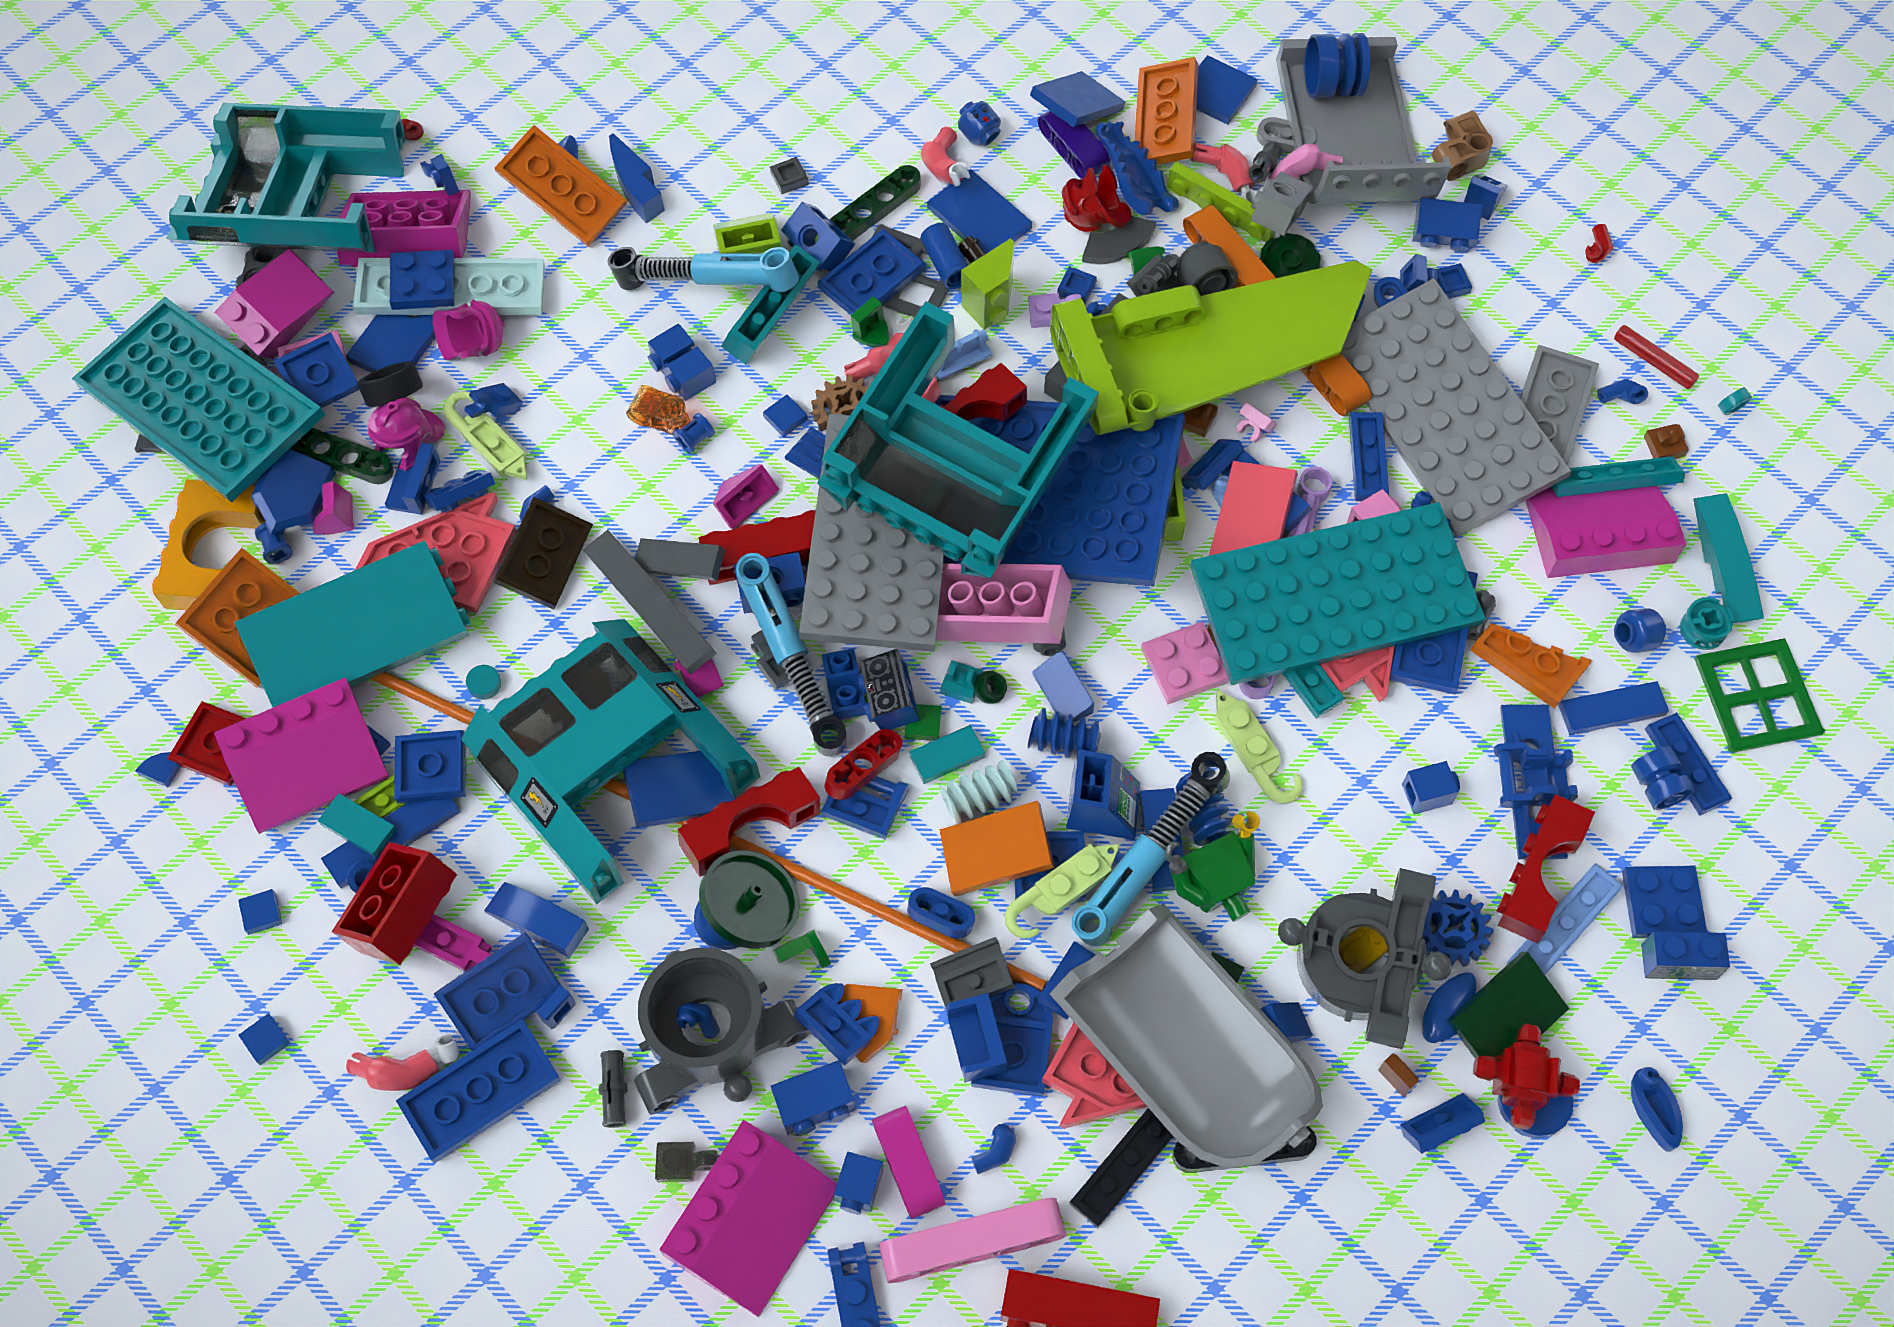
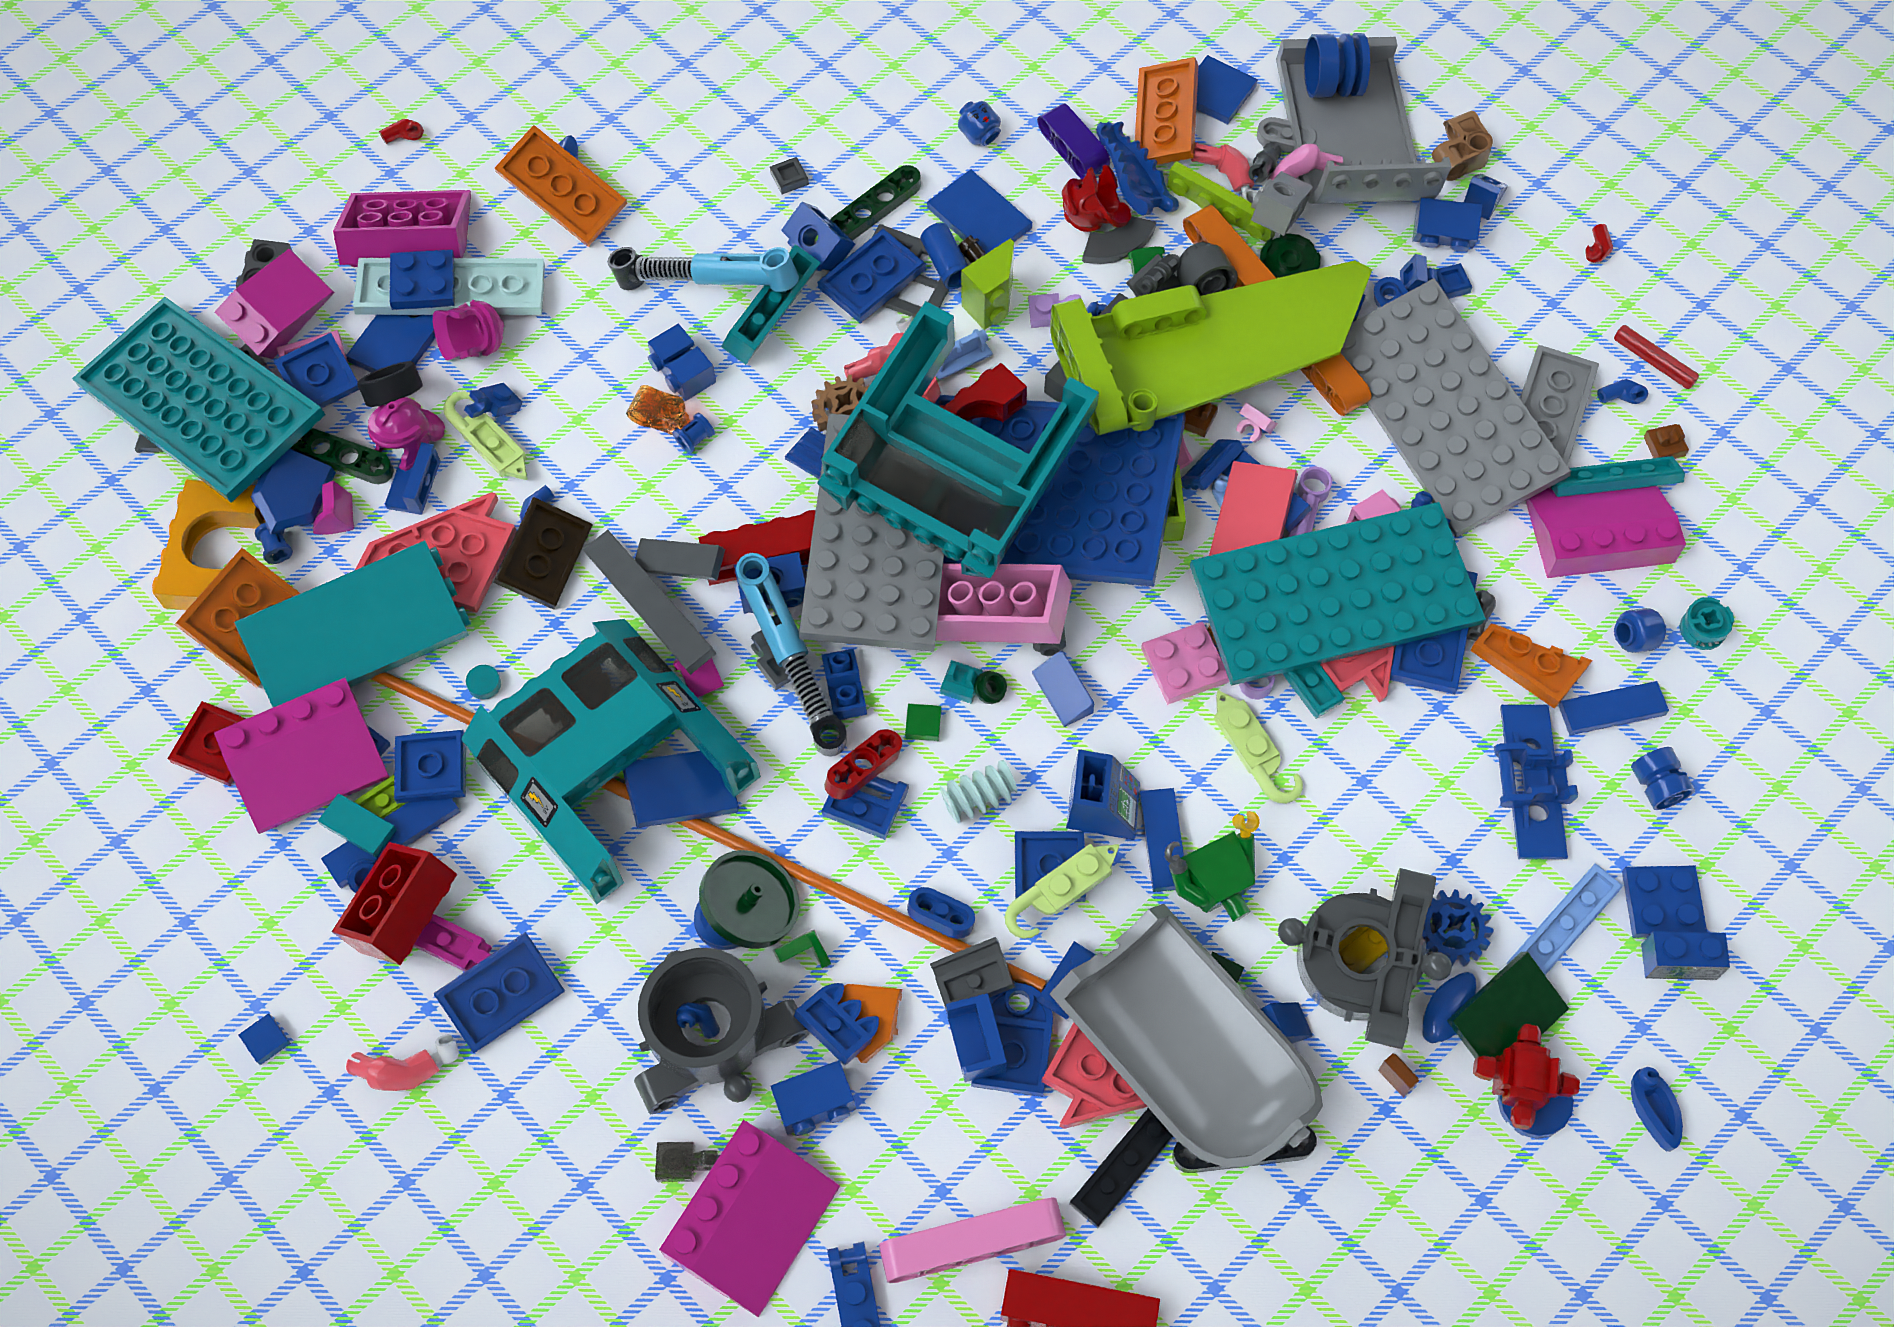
blue tile [135,752,183,788] -> none
teal piece [166,102,405,253] -> none
blue tile [238,889,283,935] -> none
blue plate [395,1018,561,1164] -> none
blue plate [420,154,460,196] -> none
blue plate [423,469,495,513] -> none
blue slope [484,882,589,959] -> none
blue tile [536,985,576,1030] -> none
dark grey pin [598,1050,628,1128] -> none
blue slope [608,133,665,224] -> none
red arch [677,767,820,877] -> none
lime slope [712,212,782,253] -> none
dark pink slope [712,464,779,529] -> none
blue tile [763,394,808,438] -> none
blue brick [834,1151,884,1215] -> none
green tile [850,296,890,348] -> none
brick [858,649,920,730] -> none
dark pink beam [871,1105,946,1220] -> none
teal tile [909,725,985,784] -> none
coral arm [920,126,970,186] -> none
orange tile [939,800,1054,897] -> none
blue arm [971,1124,1016,1175] -> none
blue piece [1027,708,1101,758] -> none
blue tile [1029,71,1126,127] -> none
blue tile [1057,266,1097,305] -> none
piece [1071,752,1231,947] -> none
blue piece [1175,768,1233,847] -> none
blue plate [1349,412,1389,501] -> none
blue plate [1400,1093,1485,1154] -> none
blue brick [1402,761,1460,815] -> none
red arch [1496,794,1595,944] -> none
blue tile [1644,712,1733,816] -> none
teal slope [1693,493,1764,624] -> none
green window [1694,638,1825,753] -> none
teal tile [1717,387,1752,416] -> none

